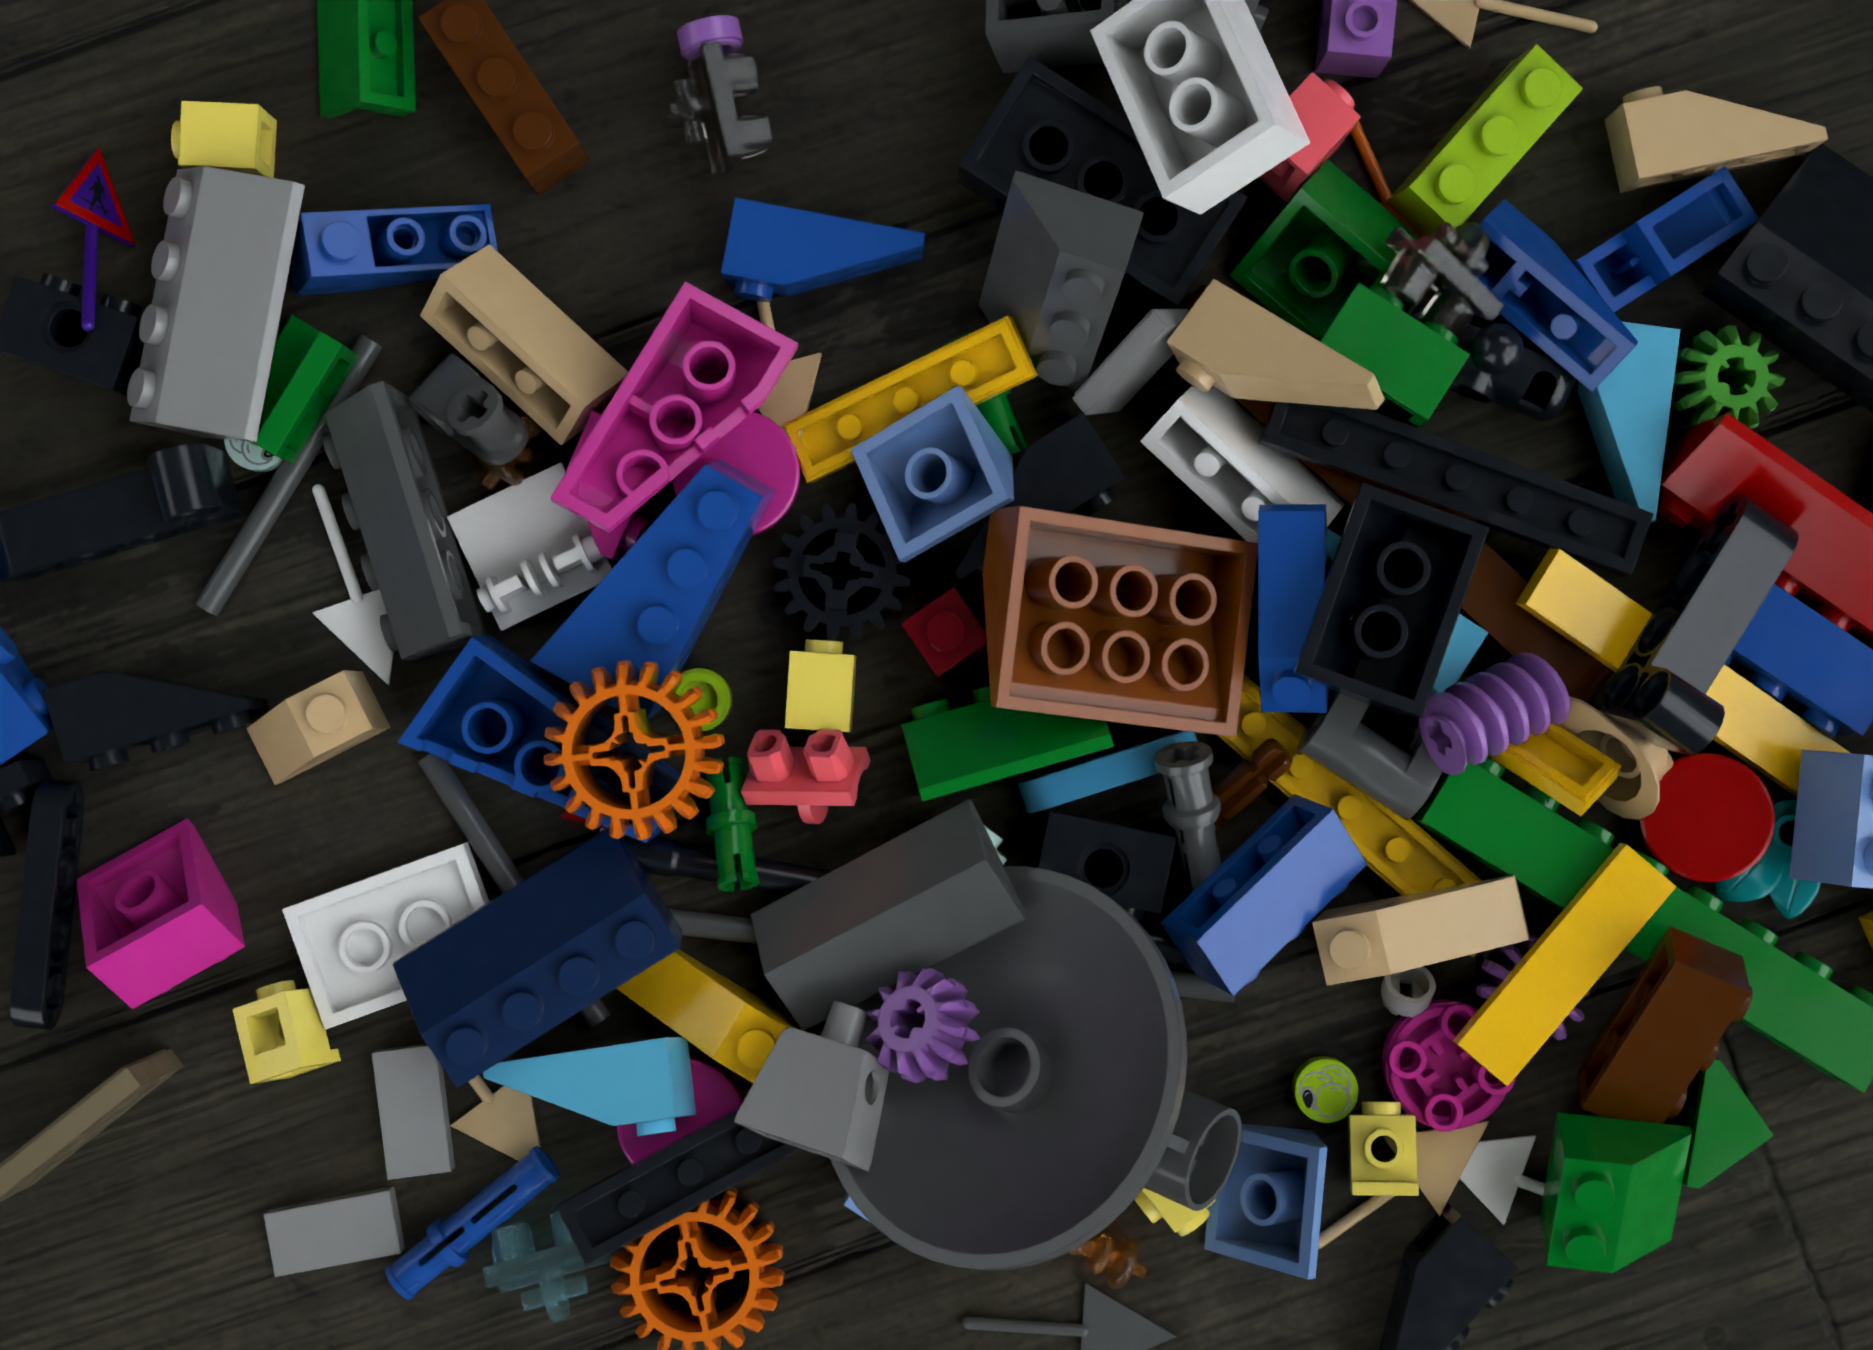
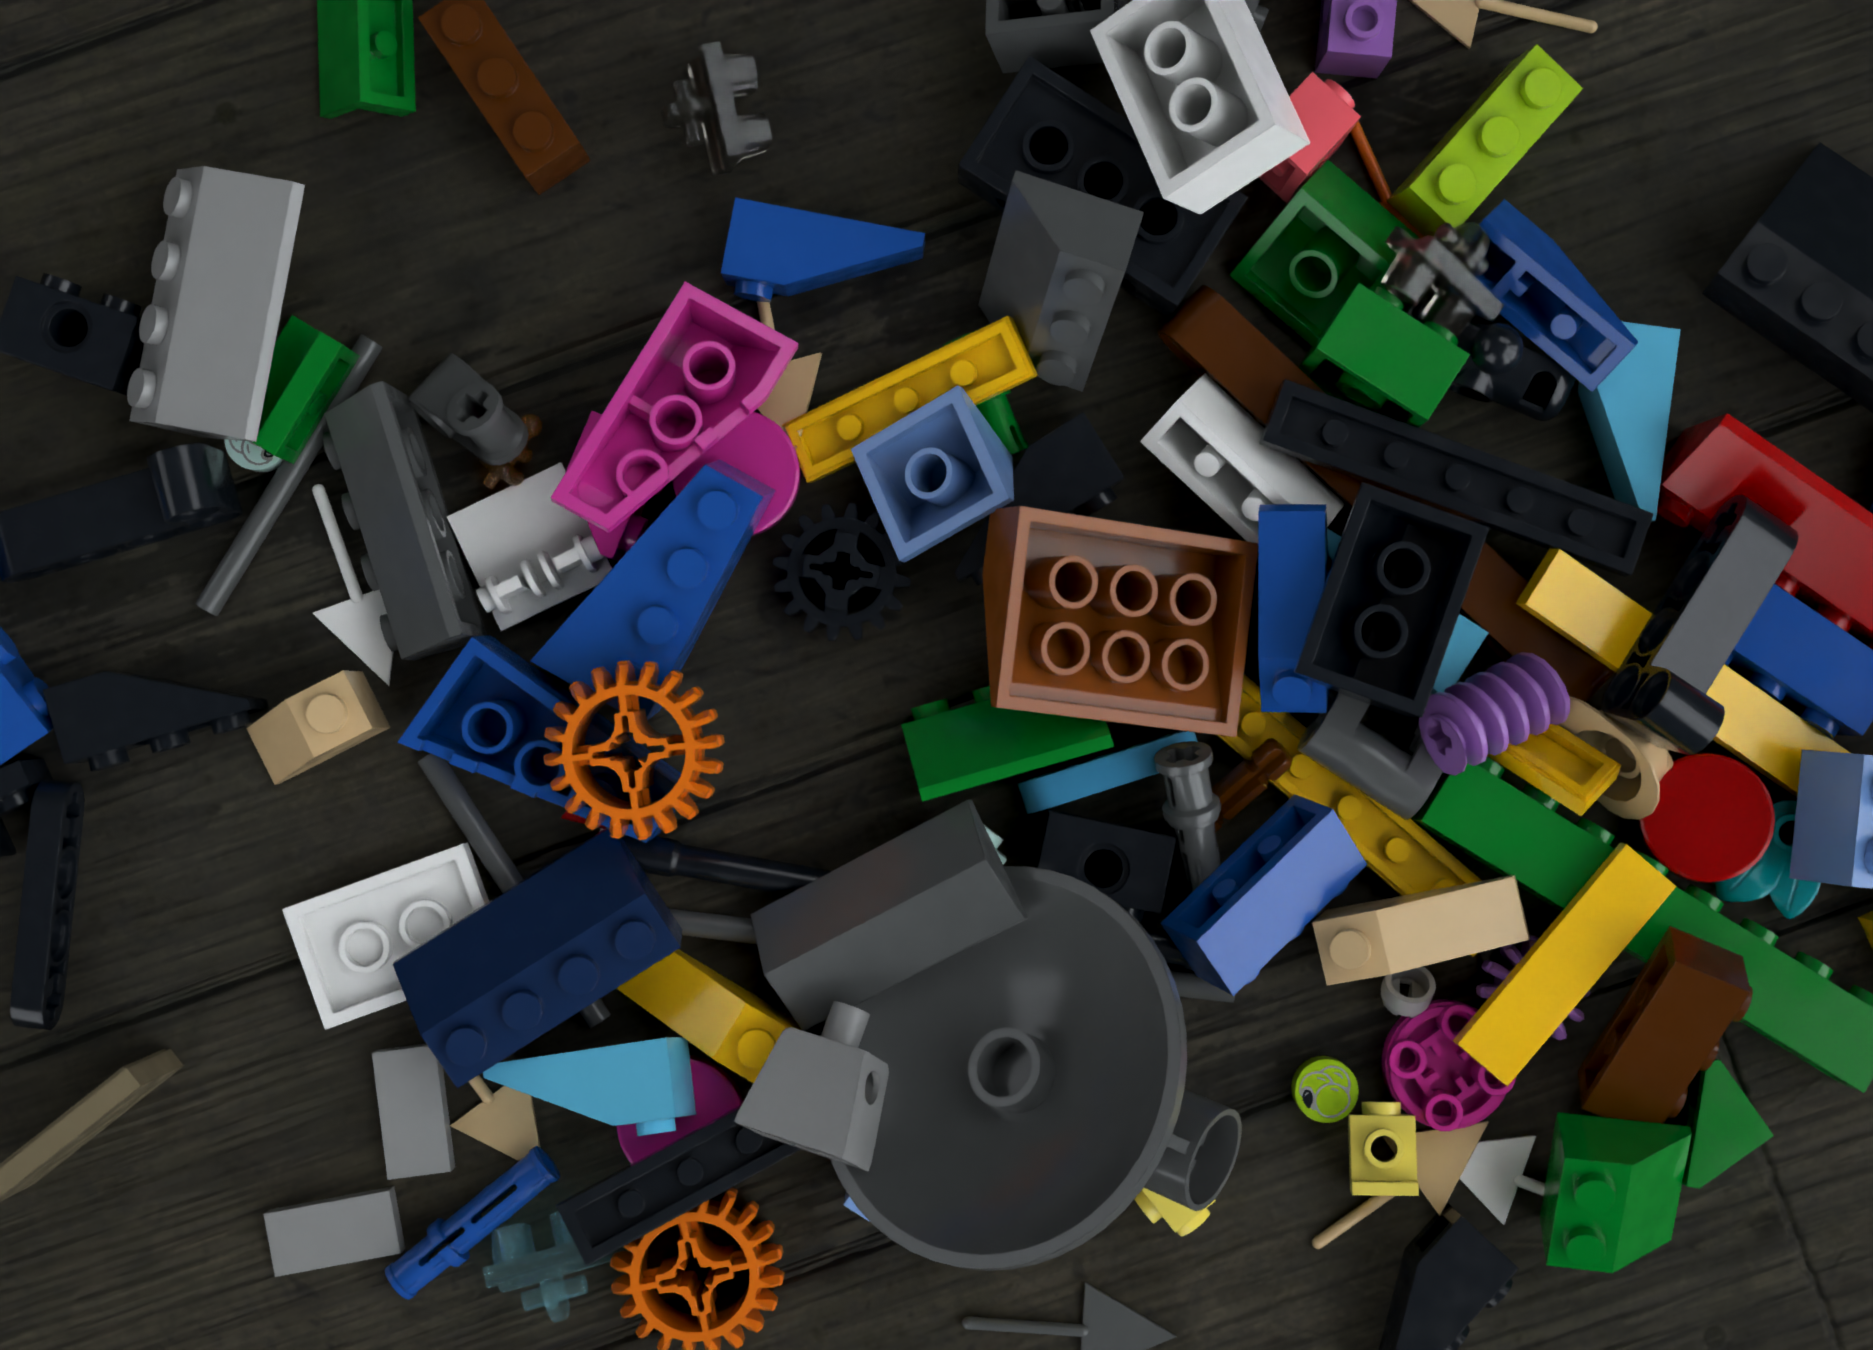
piece [51,148,135,331] -> none
dark pink slope [76,818,245,1009] -> none
light yellow brick [171,101,277,178] -> none
light yellow brick [232,980,341,1084] -> none
blue slope [290,204,498,296] -> none
tan brick [420,244,628,446] -> none
lime tile [671,668,733,731] -> none
medium lavender tile [676,15,744,61] -> none
green pin [704,757,760,892] -> none
coral hips [741,730,871,824] -> none
light yellow brick [785,639,857,732] -> none
medium lavender gear [865,968,980,1083] -> none
dark red brick [901,587,987,678] -> none
clear orange hair [1069,1234,1147,1289] -> none
light grey tile [1072,309,1189,415] -> none
tan slope [1167,279,1385,410] -> none
medium blue slope [1204,1124,1327,1280] -> none
blue slope [1573,166,1759,312] -> none
tan slope [1605,86,1828,193] -> none
bright green gear [1673,325,1786,429] -> none

